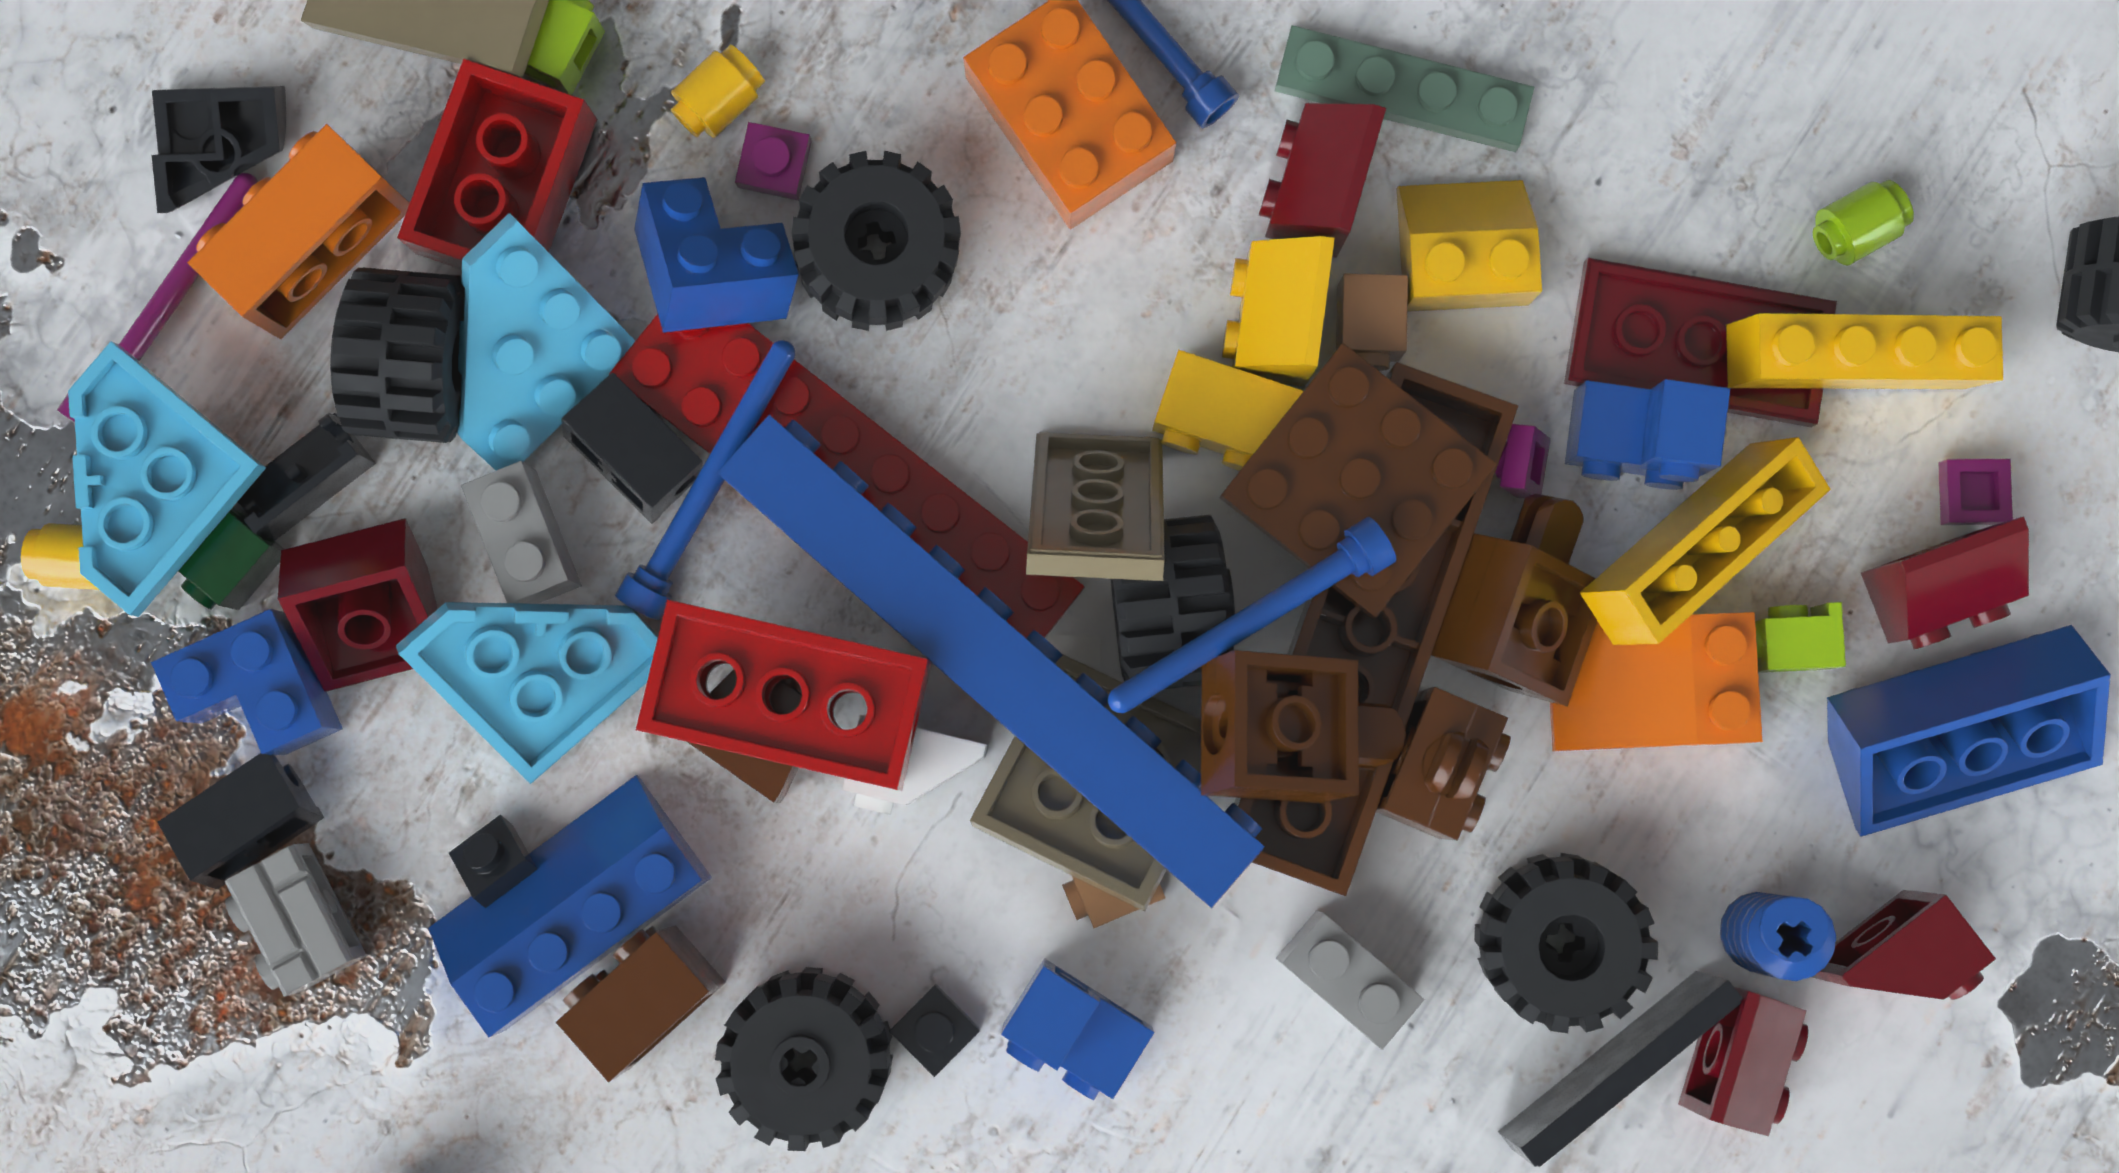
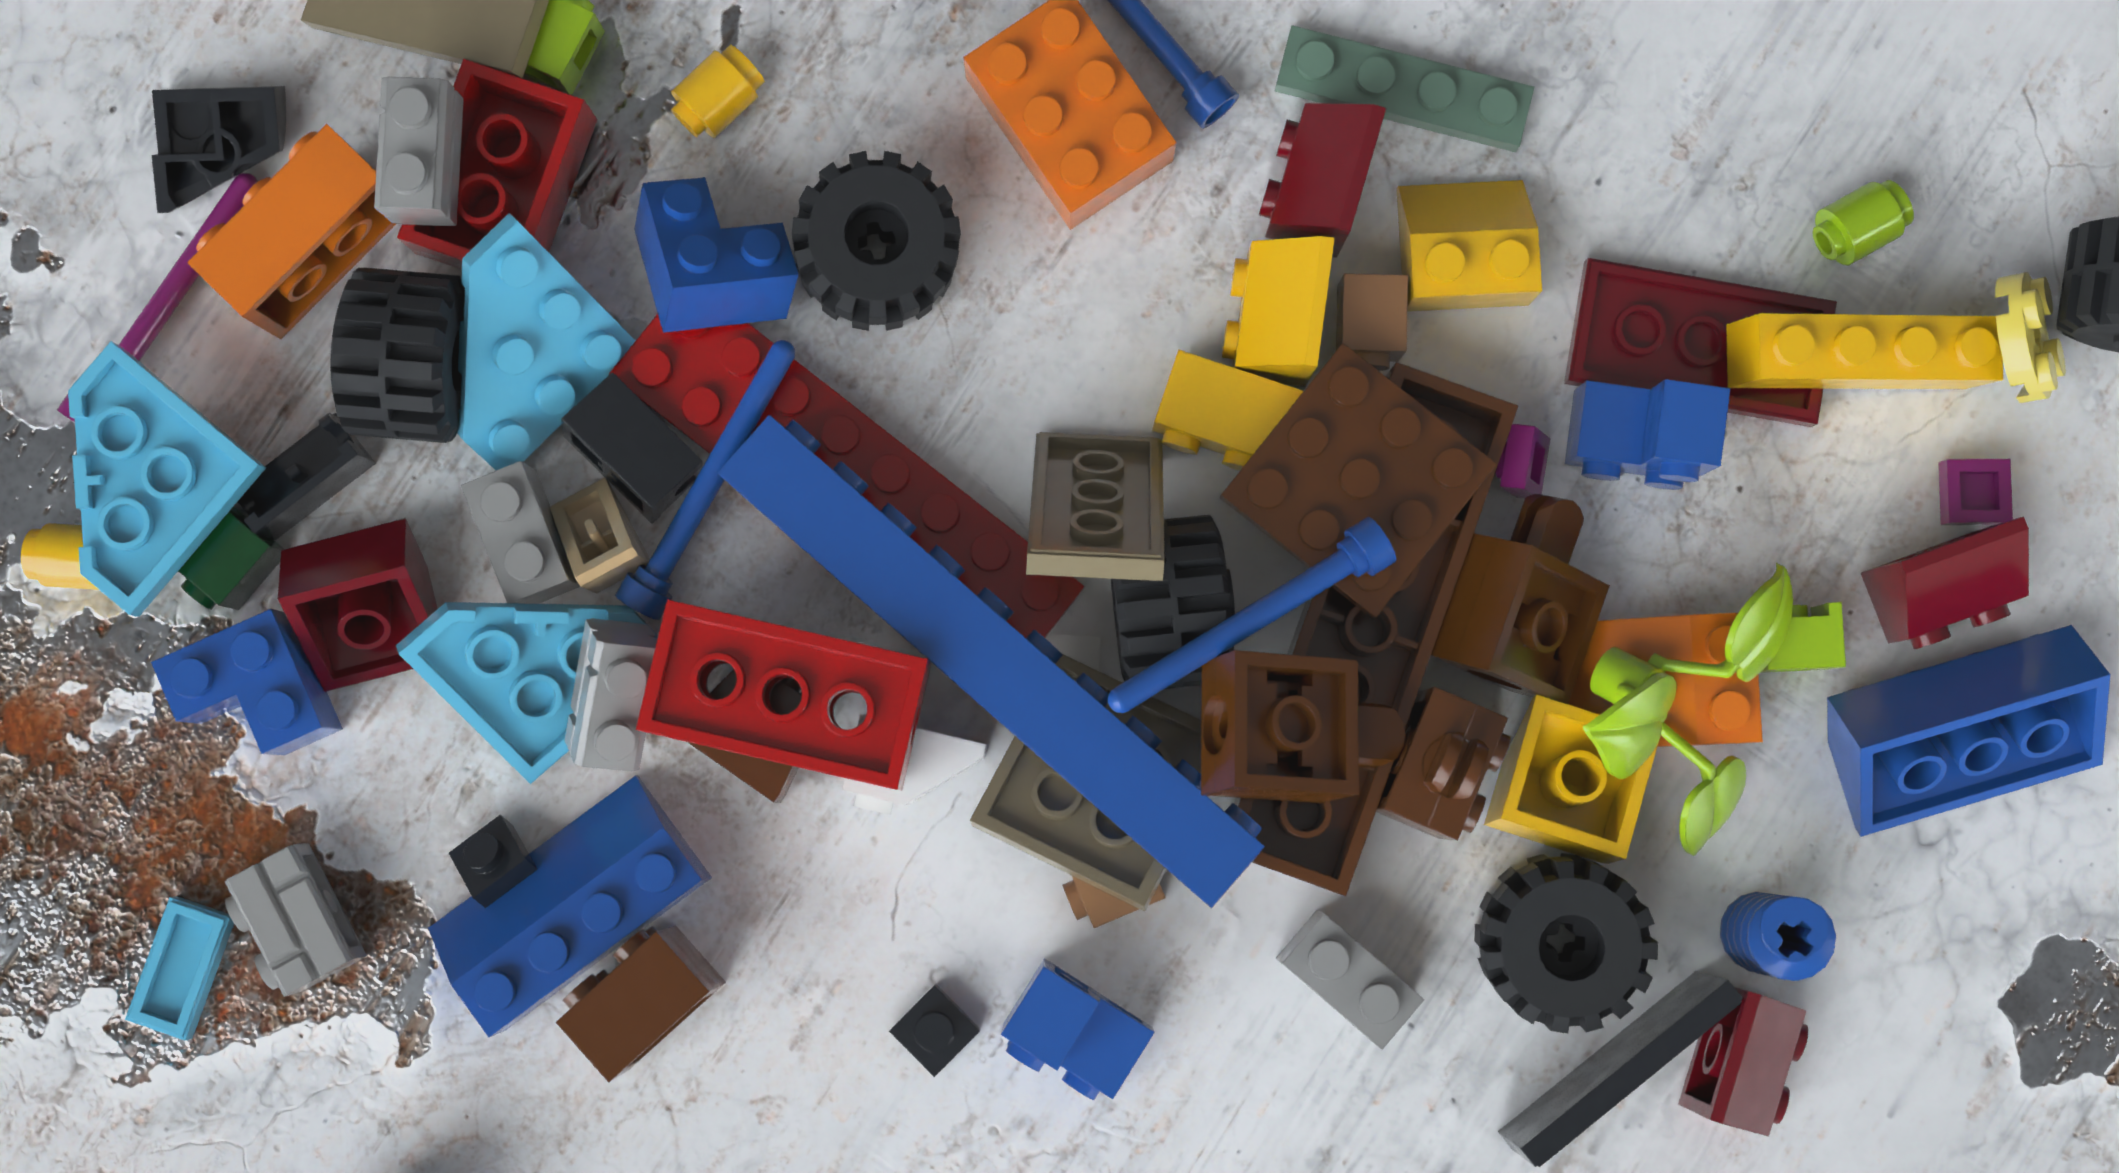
black hinge [157,753,324,890] -> none
black wheel [715,967,893,1151] -> none
magenta plate [735,122,812,201] -> none
yellow brick [1580,437,1831,645] -> none
dark red slope [1811,890,1996,1000] -> none
none -> medium azure tile [125,896,234,1041]
none -> light grey brick [374,77,463,226]
none -> tan slope [550,477,650,594]
none -> light grey brick [564,618,657,771]
none -> yellow slope [1484,694,1659,864]
none -> lime plant [1583,563,1793,856]
none -> light yellow plate [1995,272,2066,403]

